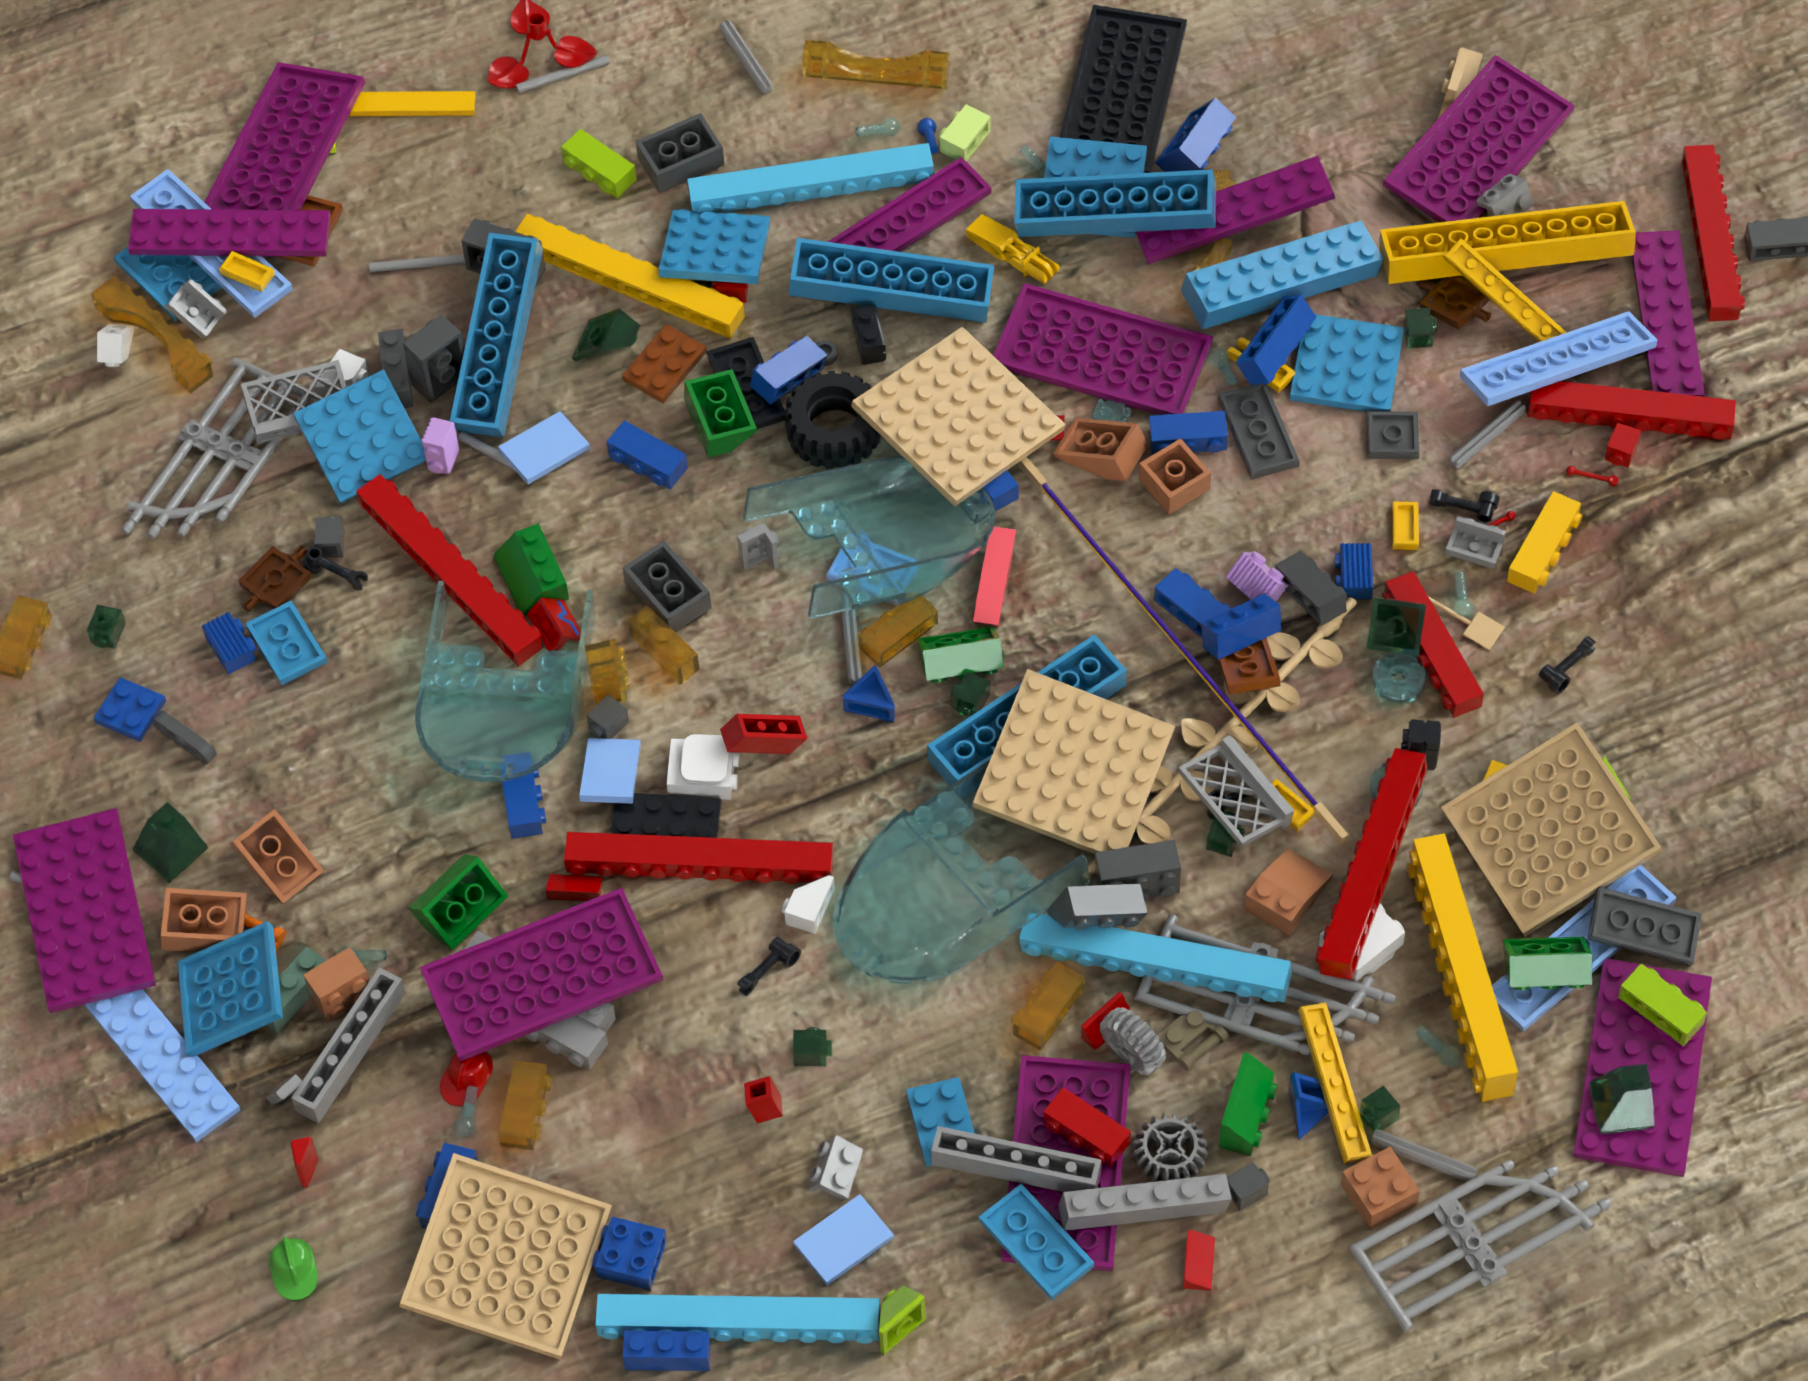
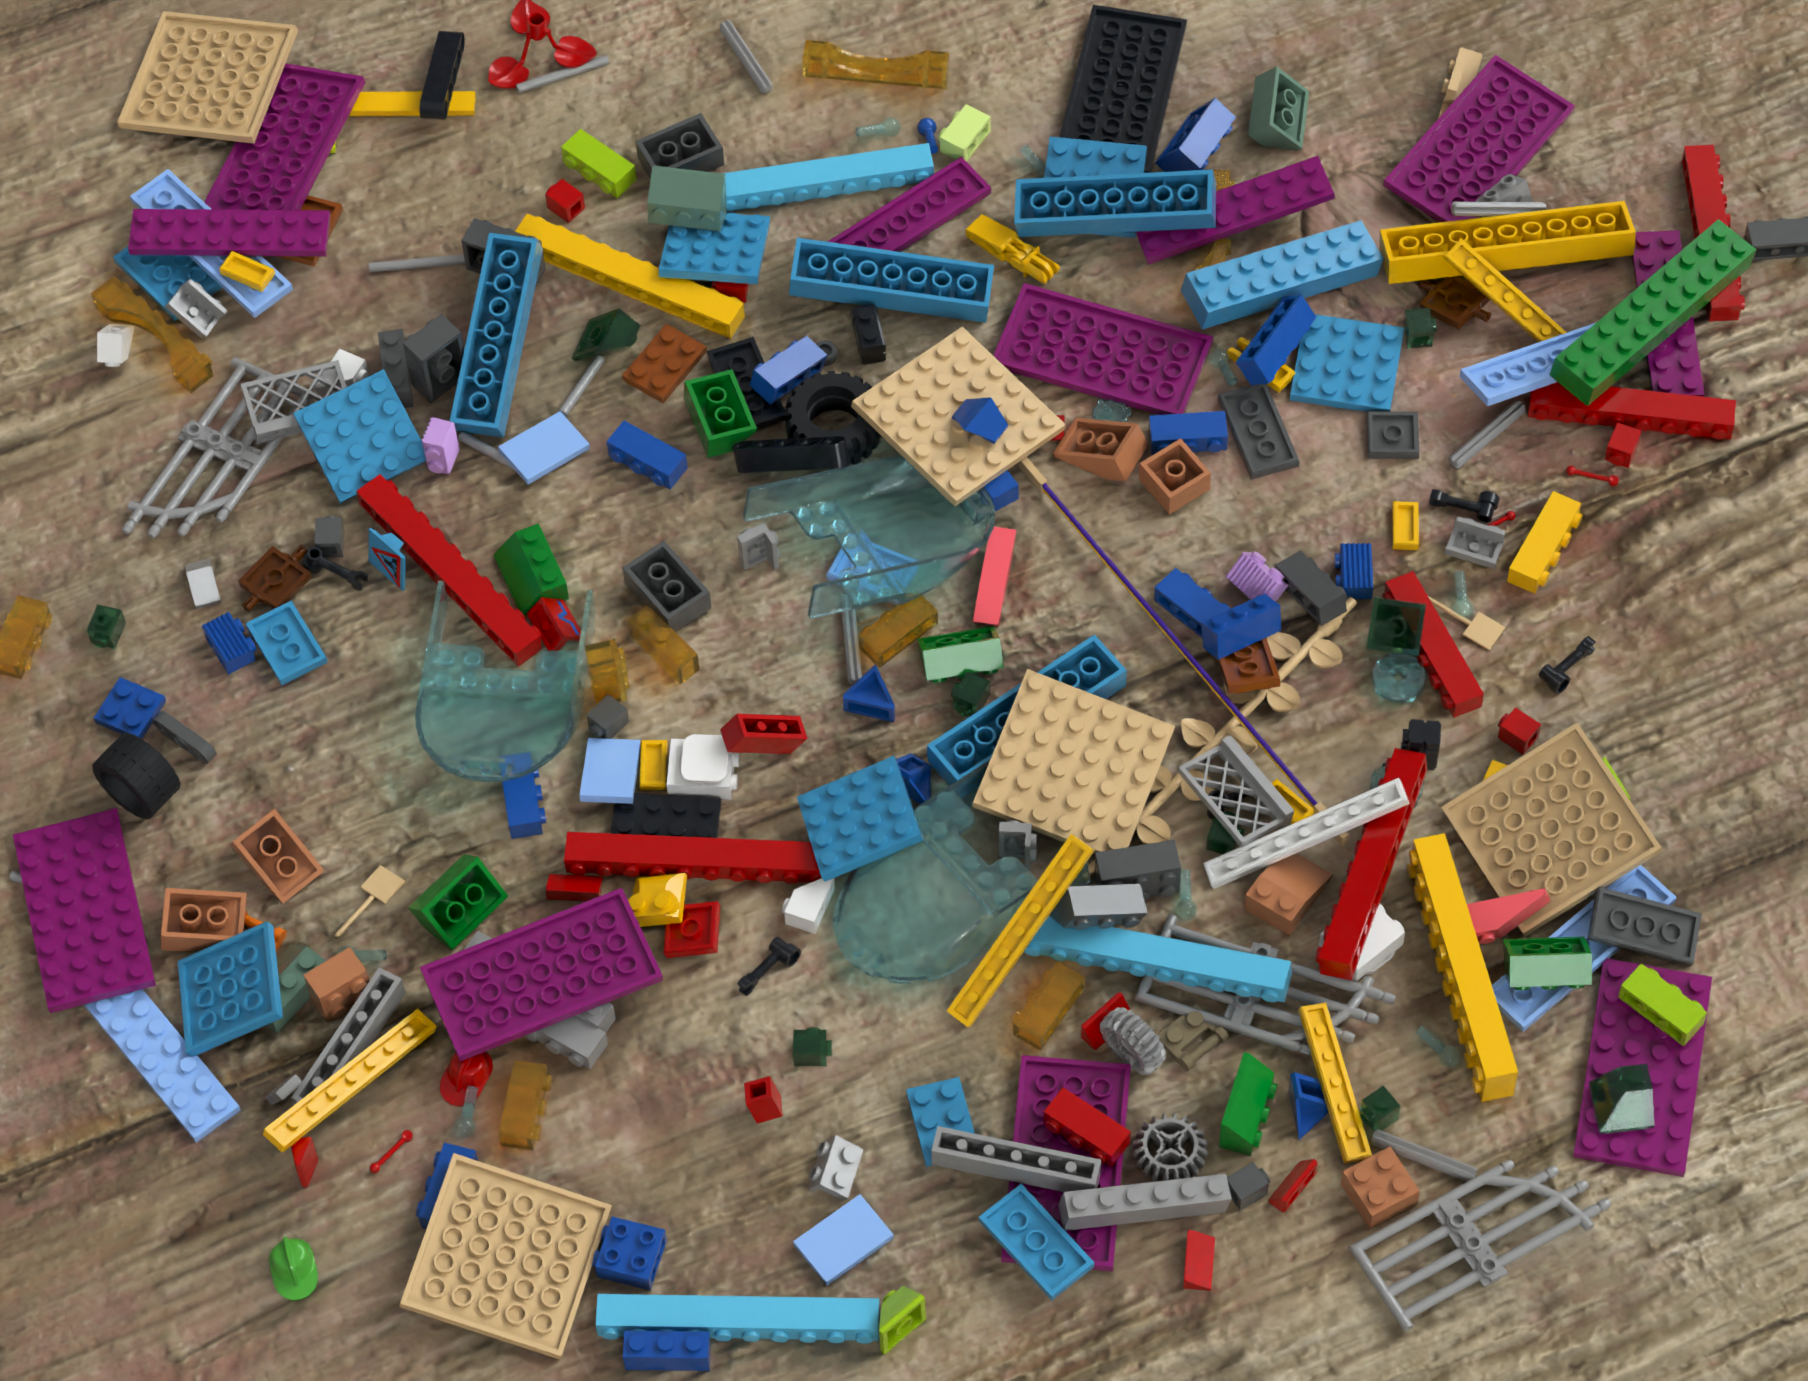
clear green slope [133,802,208,883] -> none
none -> black tyre [92,733,180,819]
none -> tan plate [117,11,298,143]
none -> slope [185,558,221,609]
none -> yellow plate [263,1008,437,1153]
none -> tan piece [335,865,405,938]
none -> dark azure piece [368,528,406,591]
none -> red hinge [369,1130,413,1174]
none -> black beam [420,31,465,120]
none -> red brick [545,179,585,223]
none -> light grey bar [558,355,605,417]
none -> yellow slope [628,873,687,927]
none -> yellow tile [640,740,668,791]
none -> sand green slope [647,165,727,231]
none -> red plate [663,901,720,958]
none -> black beam [732,436,850,473]
none -> dark azure plate [797,756,923,882]
none -> blue slope [896,753,932,810]
none -> yellow plate [947,834,1095,1027]
none -> blue slope [952,397,1008,444]
none -> light grey bracket [999,820,1037,871]
none -> clear light blue bar [1176,869,1197,920]
none -> white tile [1203,778,1410,889]
none -> sand green slope [1248,66,1309,151]
none -> red slope [1268,1159,1318,1213]
none -> light grey axle [1451,202,1547,216]
none -> coral slope [1467,888,1551,944]
none -> red brick [1498,707,1541,755]
none -> green brick [1549,219,1757,406]

